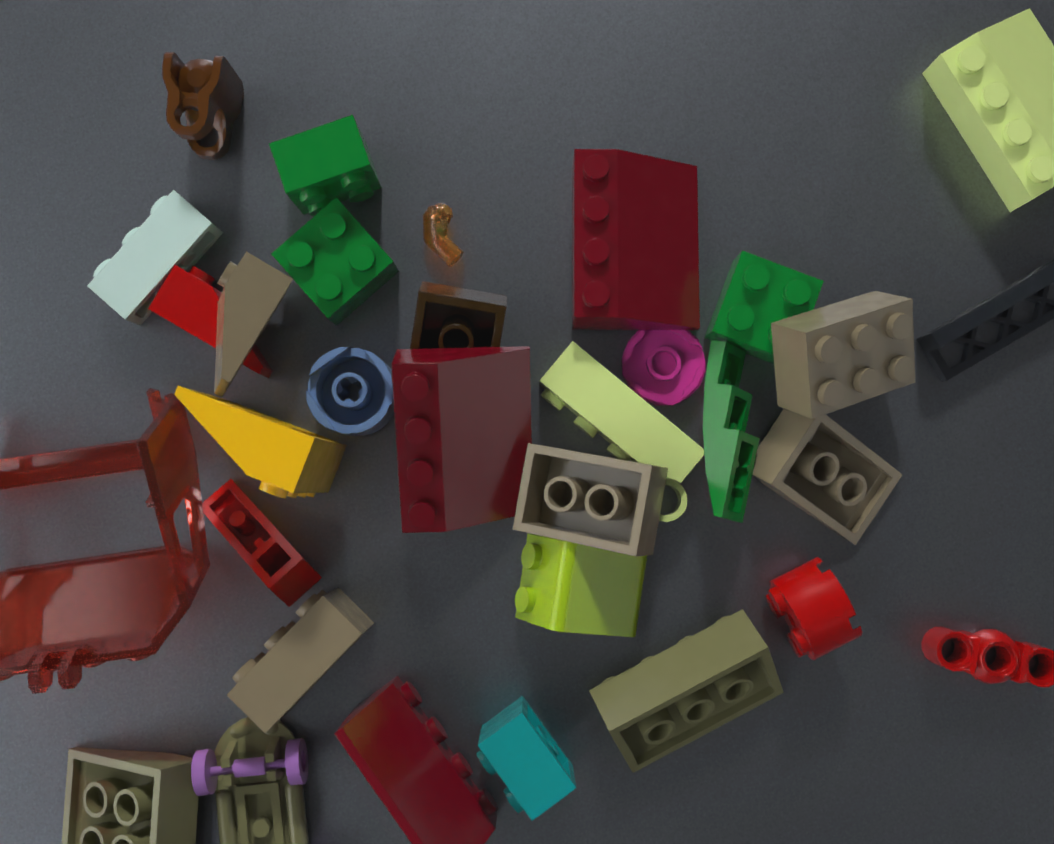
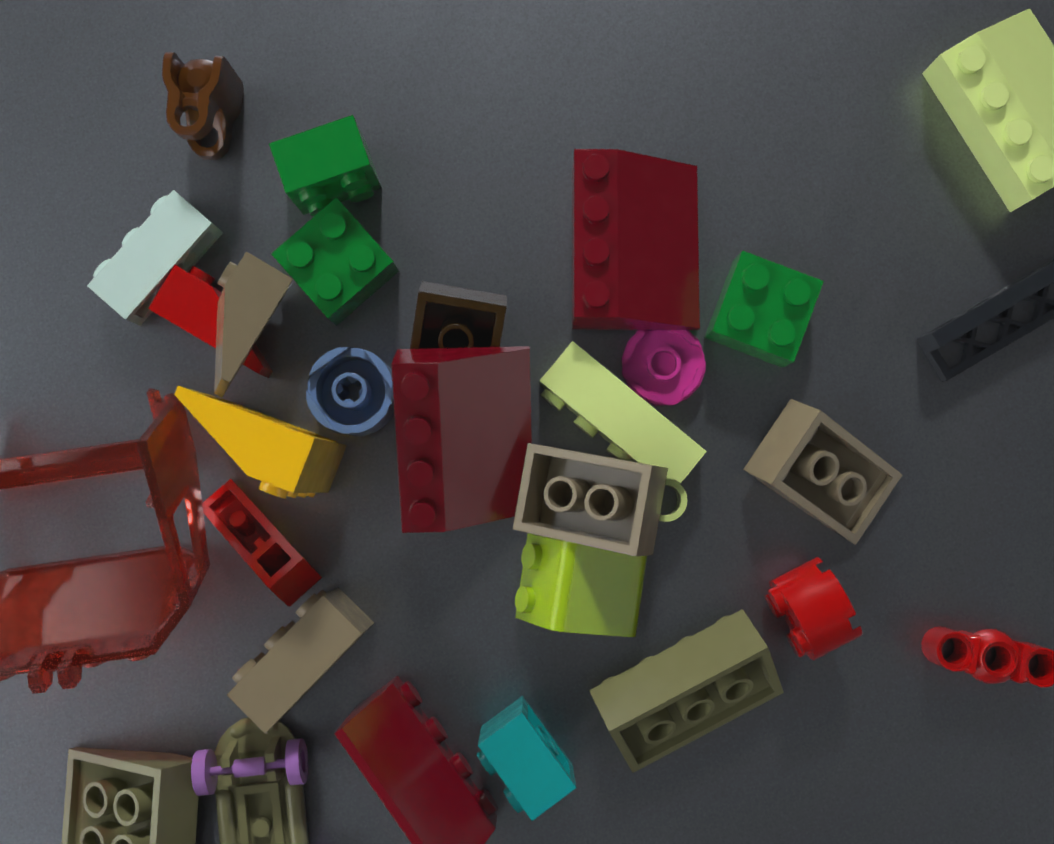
clear orange arm [423,202,464,267] -> none
green slope [703,340,760,523] -> none
dark tan brick [771,291,915,419] -> none

